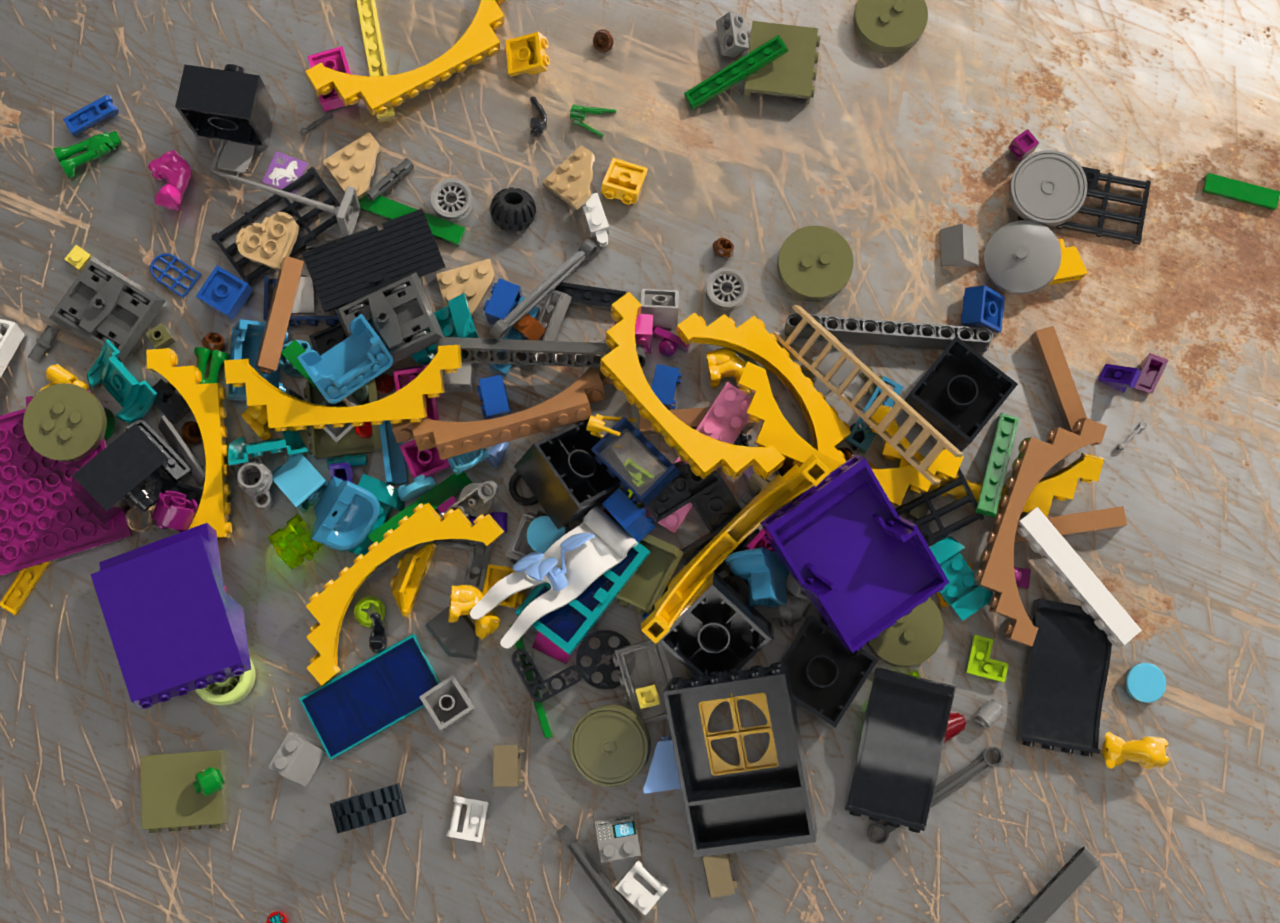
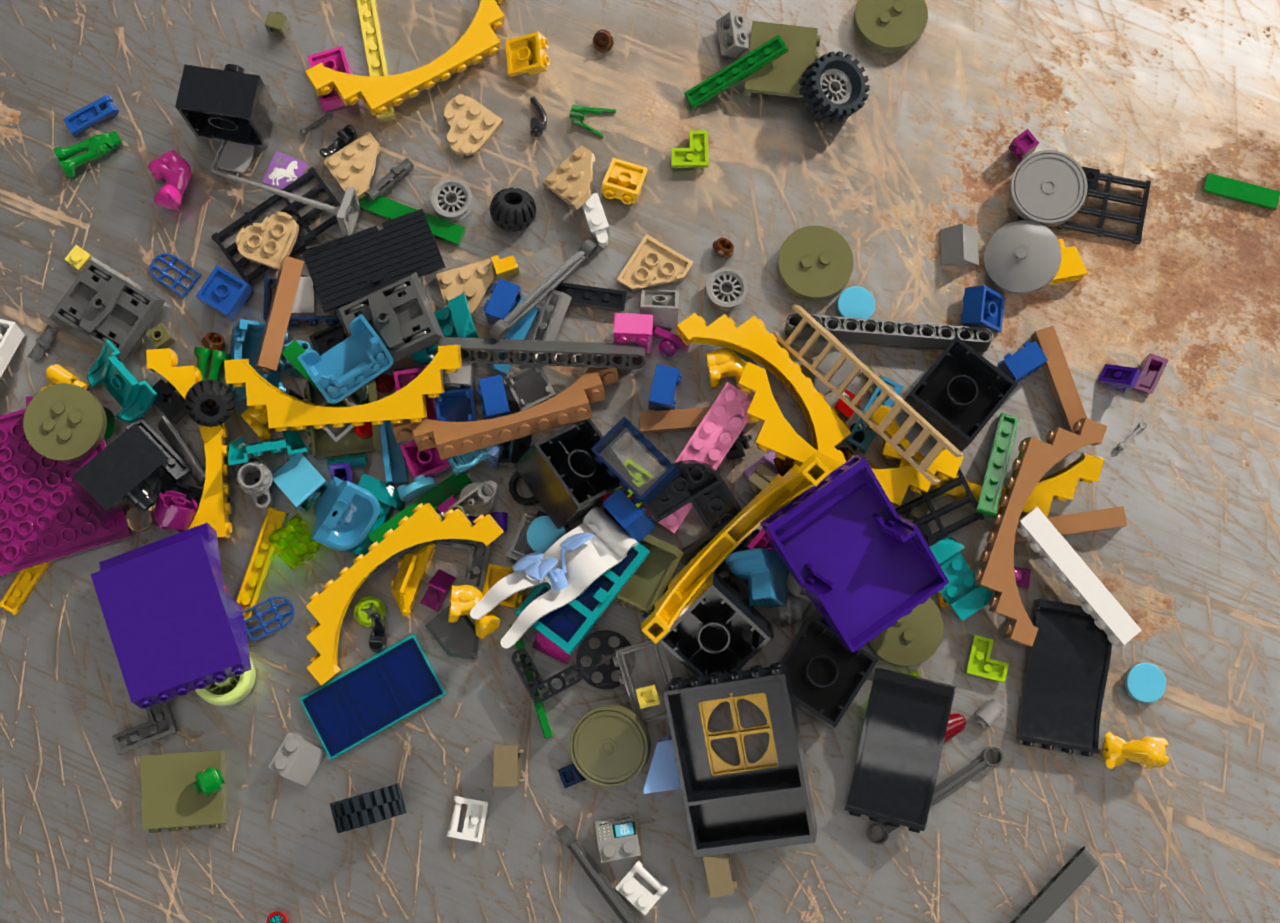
reddish brown hat [181,421,202,444] -> none
light grey slope [420,675,476,731] -> none
dark orange brick [512,314,546,341] -> none
yellow plant [586,414,636,450] -> none
yellow arch [600,292,785,480] -> none
none -> dark grey plate [112,702,177,755]
none -> black wheel [185,379,235,427]
none -> yellow tile [236,507,288,623]
none -> blue window [243,597,294,642]
none -> olive plate [264,11,290,37]
none -> black piece [319,125,357,157]
none -> magenta slope [420,569,456,612]
none -> blue container [435,388,478,422]
none -> tan plate [444,94,503,157]
none -> yellow panel [491,255,520,280]
none -> black brick [498,435,532,468]
none -> light grey container [504,365,556,411]
none -> dark blue slope [558,763,587,788]
none -> tan plate [616,234,694,291]
none -> lime plate [671,130,709,168]
none -> black wheel [799,51,870,123]
none -> red panel [834,389,862,422]
none -> medium azure tile [837,286,875,319]
none -> blue container [997,341,1048,383]

